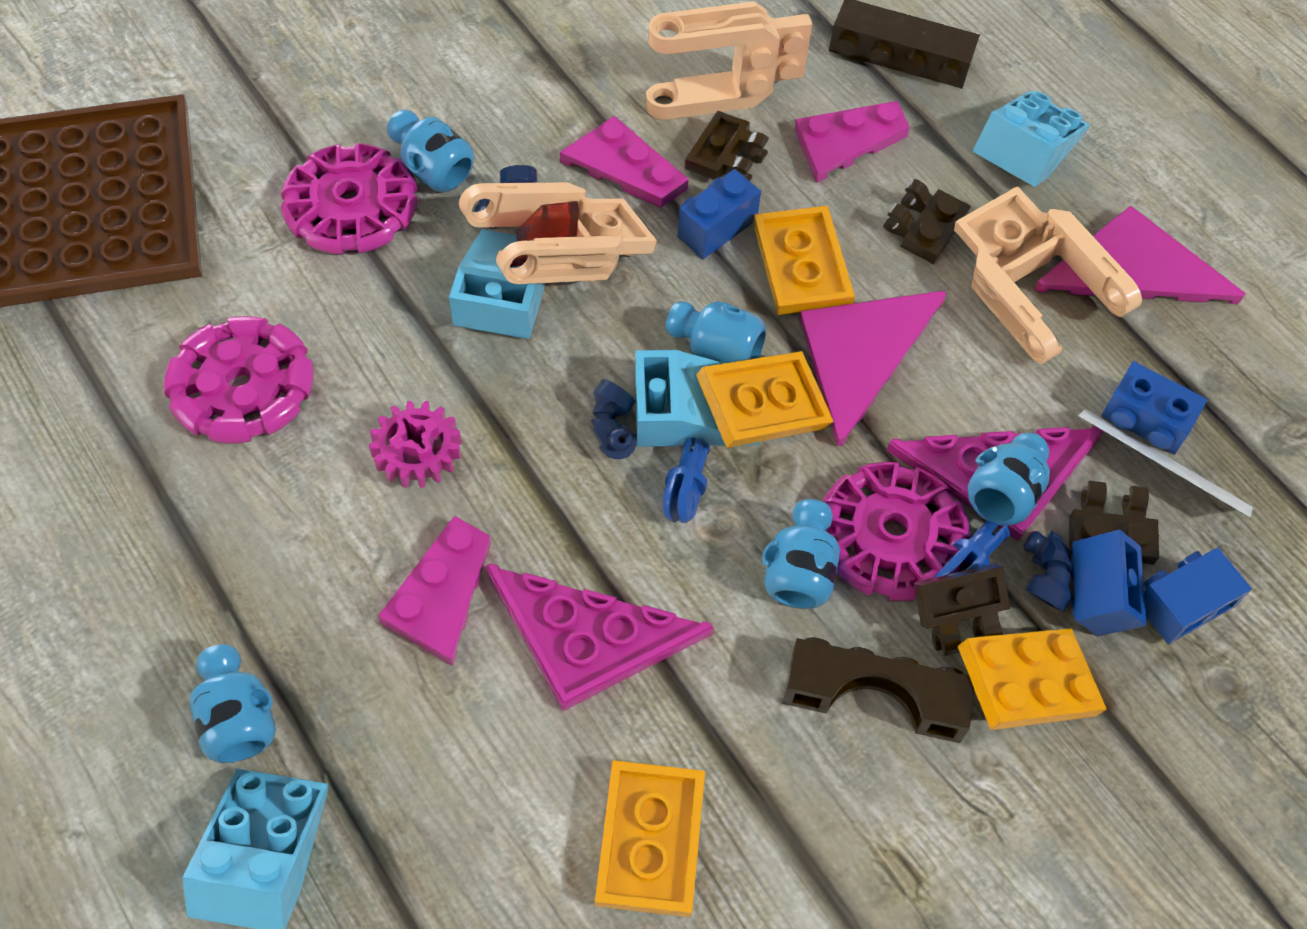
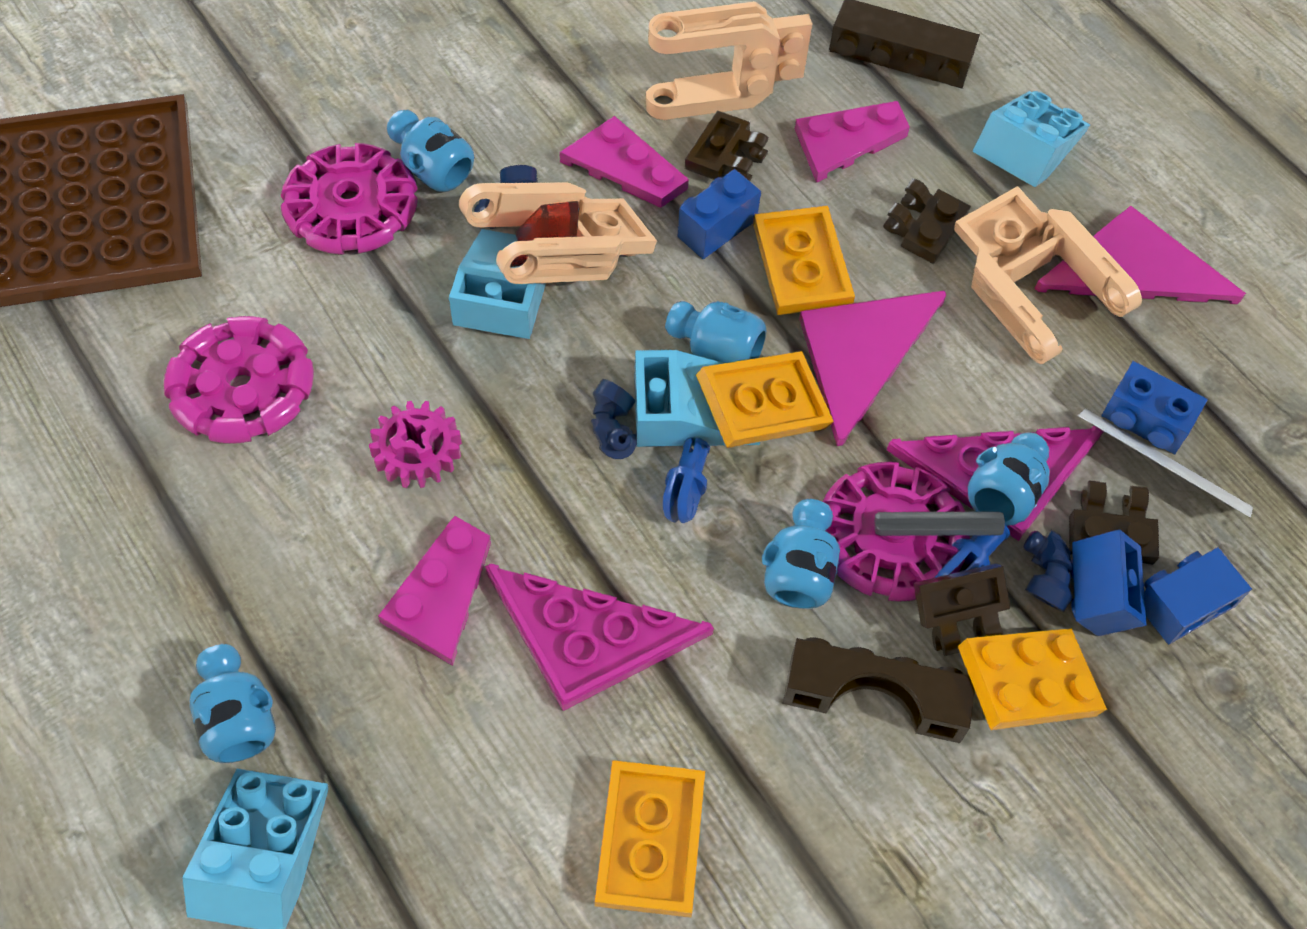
none -> dark grey axle [874,512,1005,536]

